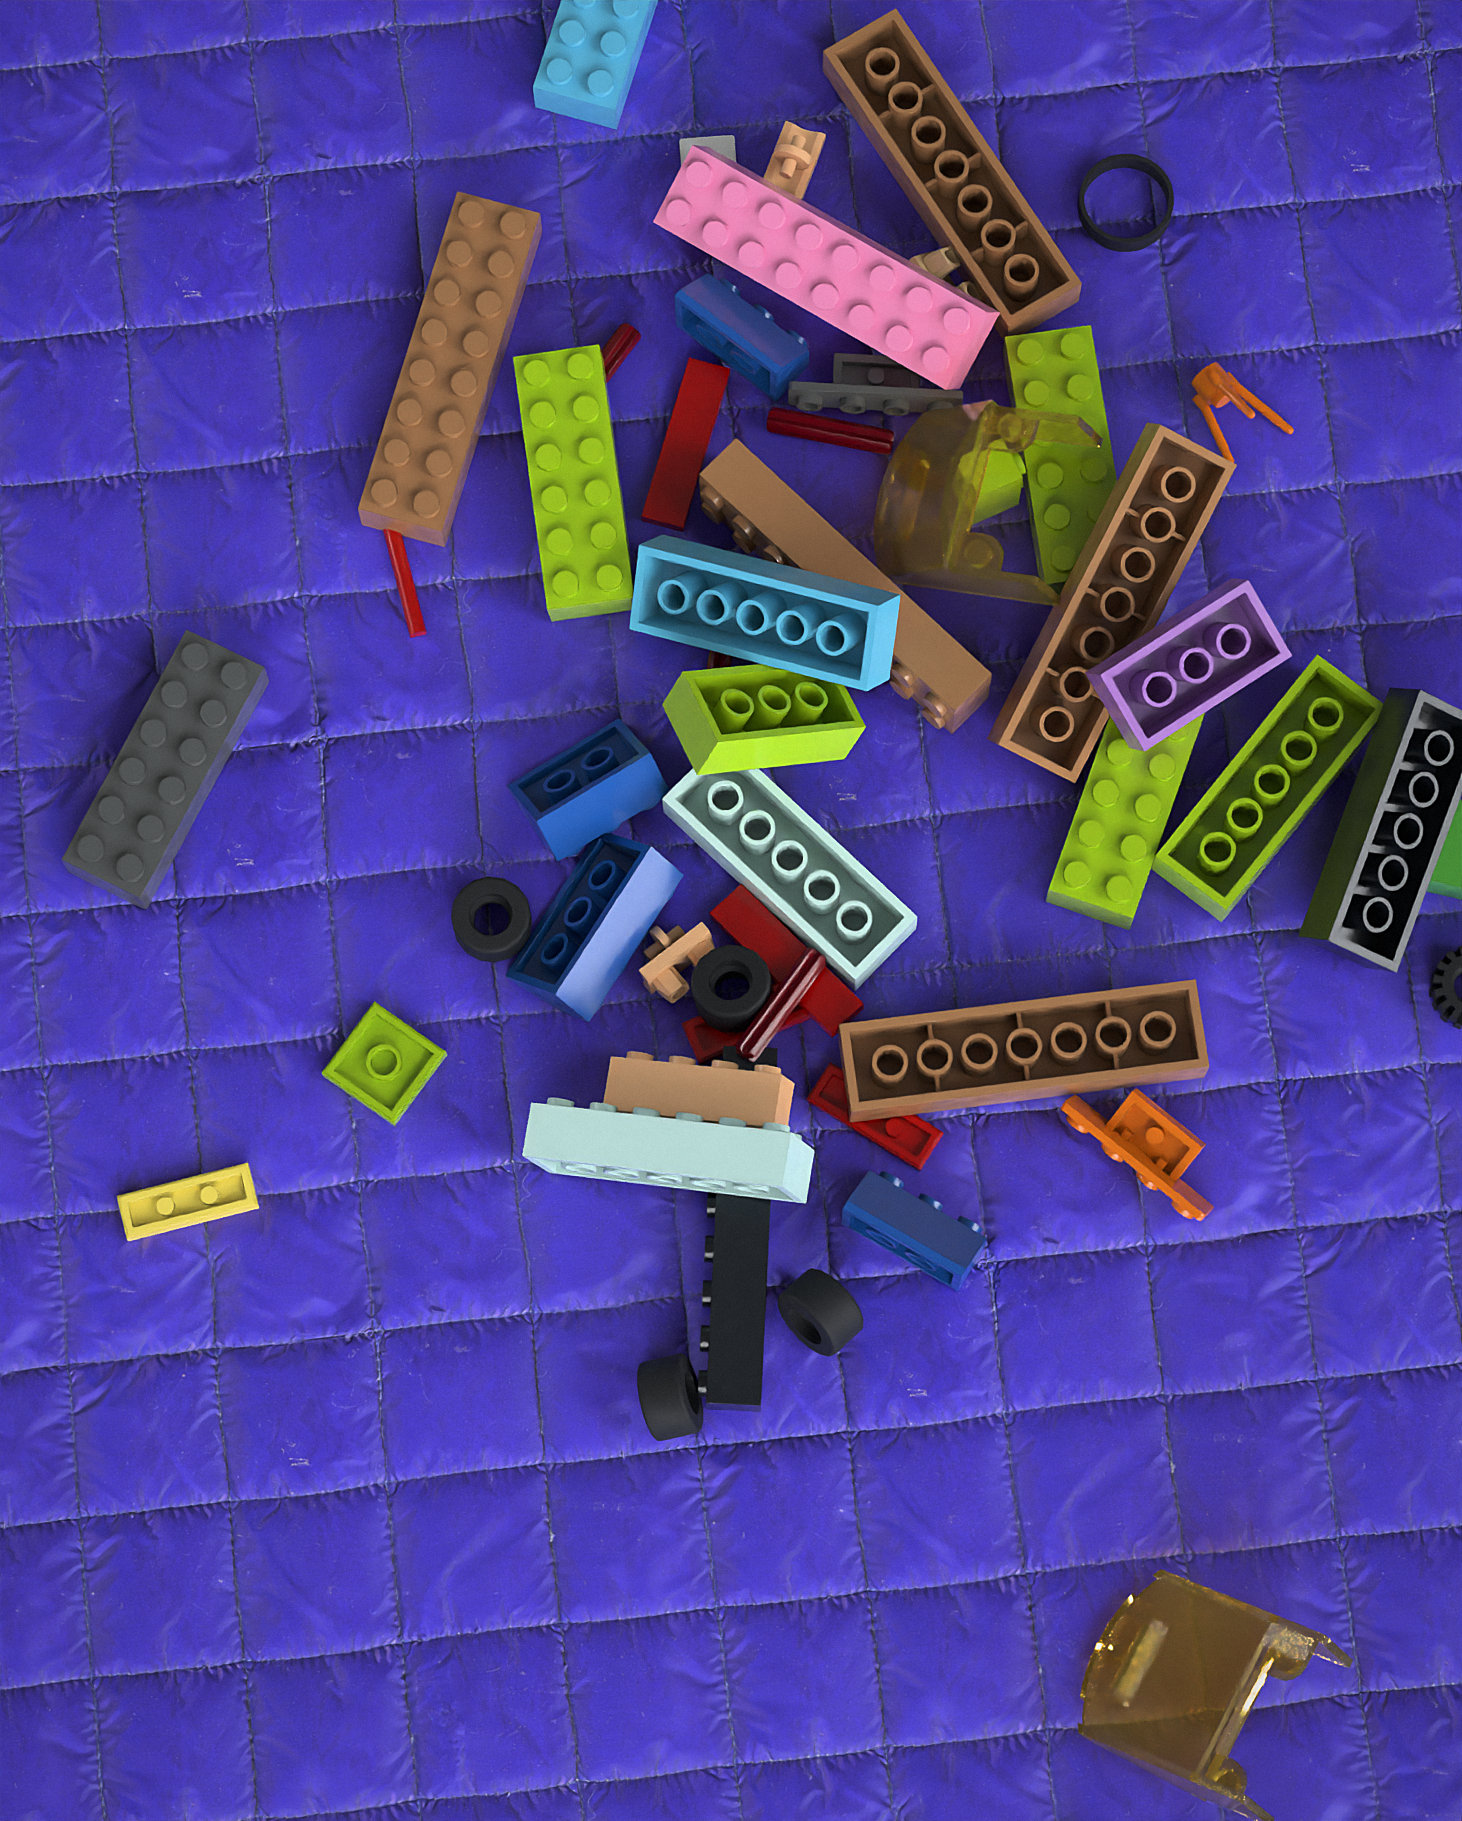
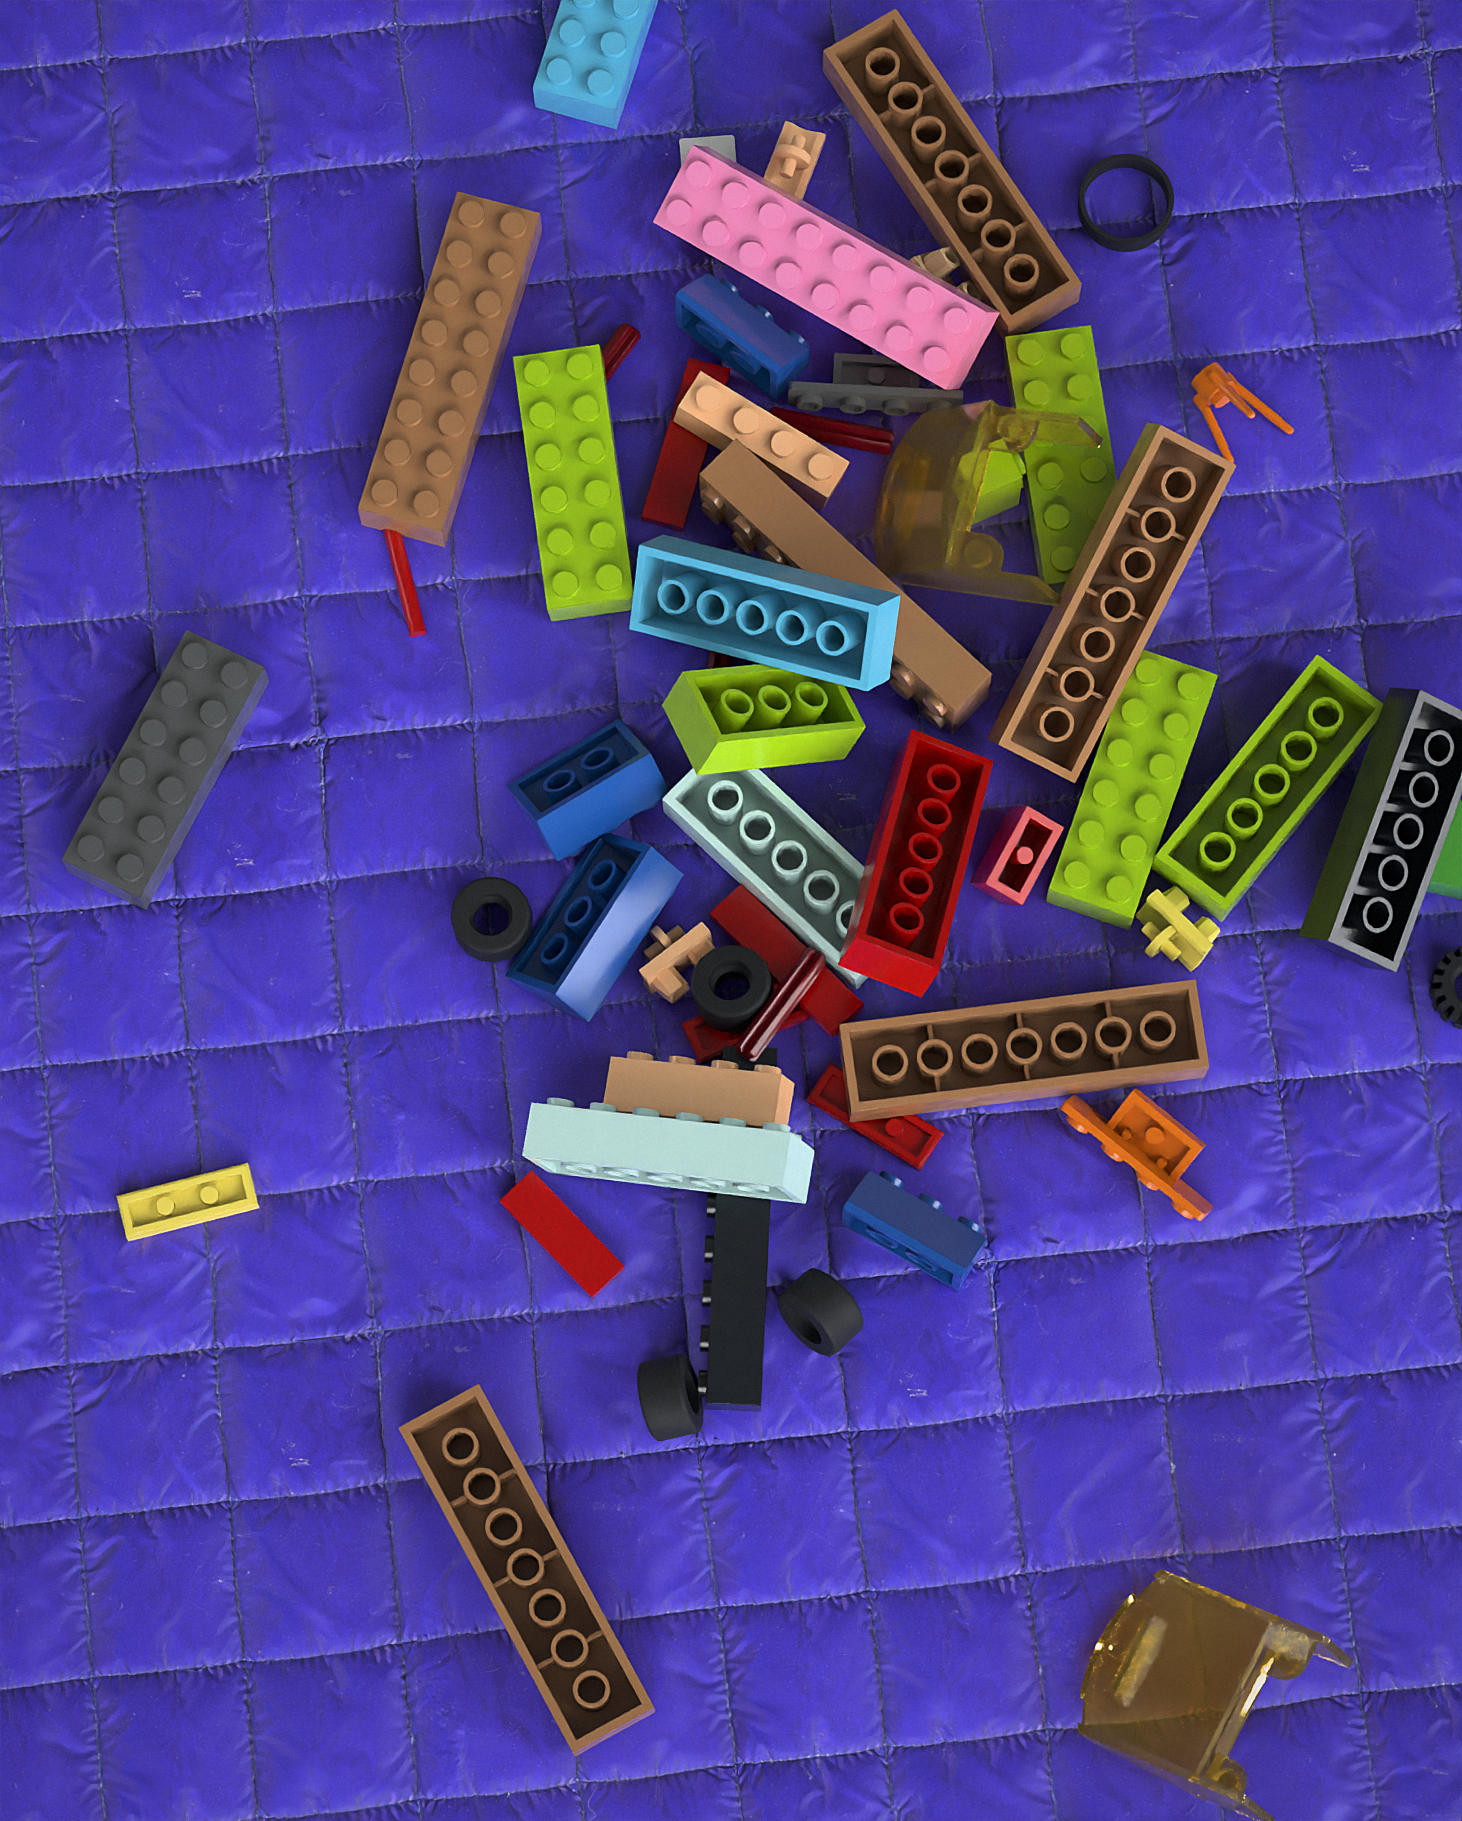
lime tile [322,1002,447,1126] -> none
medium lavender brick [1085,578,1292,751] -> none
none -> medium nougat brick [398,1384,655,1756]
none -> red tile [499,1170,625,1299]
none -> light nougat brick [673,371,850,511]
none -> red brick [838,729,994,998]
none -> brick [969,806,1064,905]
none -> light yellow hips [1135,886,1220,972]

